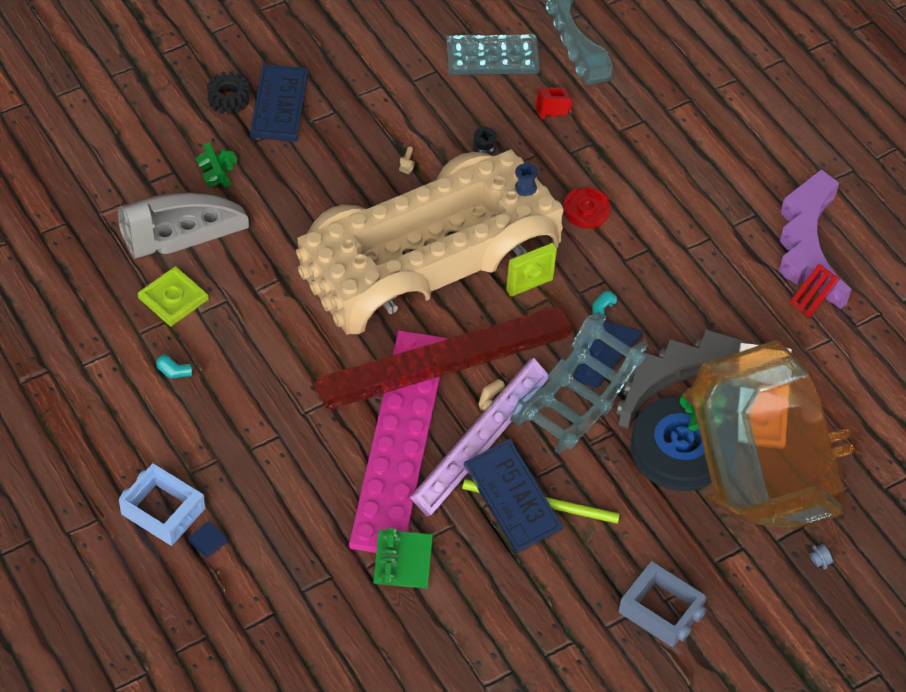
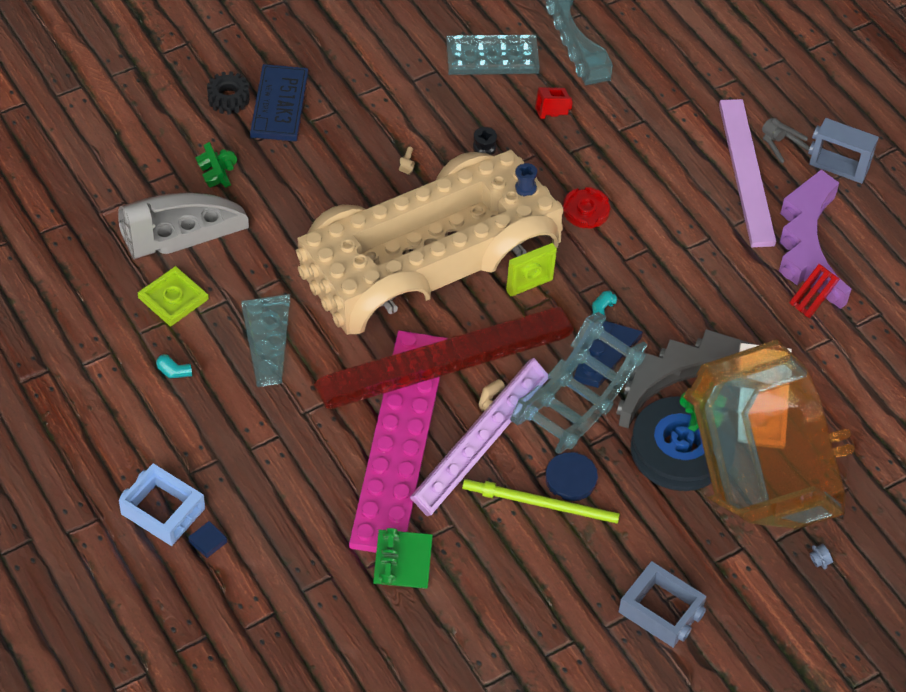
dark blue tile [463,439,563,554] -> none
none -> clear light blue wing [241,294,290,387]
none -> dark blue tile [545,452,598,501]
none -> lavender tile [719,99,776,248]
none -> dark grey plant [762,118,810,163]
none -> sand blue window [808,118,879,184]

